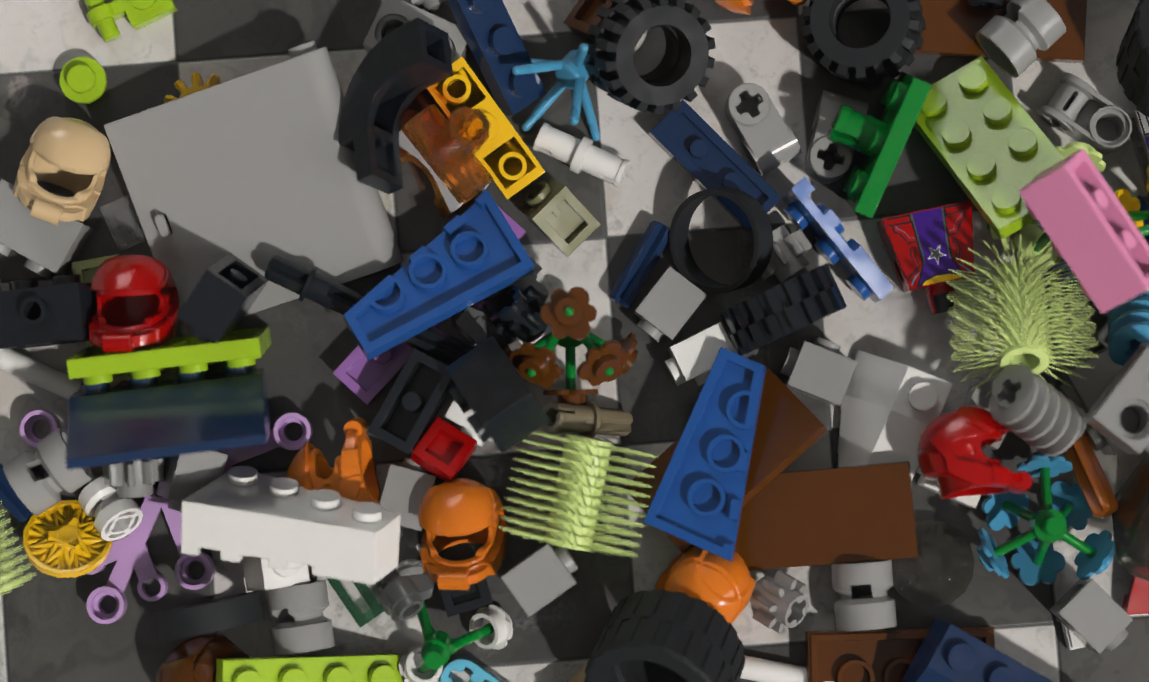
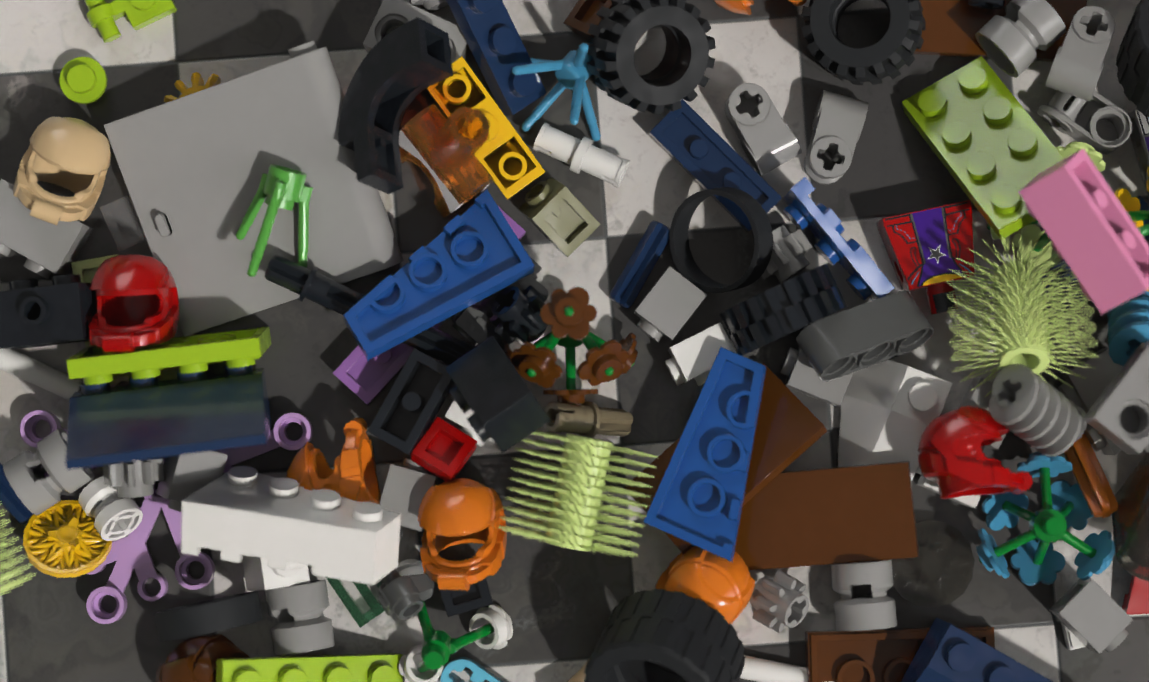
black brick [177,253,269,344] -> none
light grey brick [501,542,579,617] -> none
green plate [827,71,932,218] -> none
none -> bright green plant [236,164,313,277]
none -> dark grey beam [796,290,934,382]
none -> light grey piece [1045,6,1115,102]

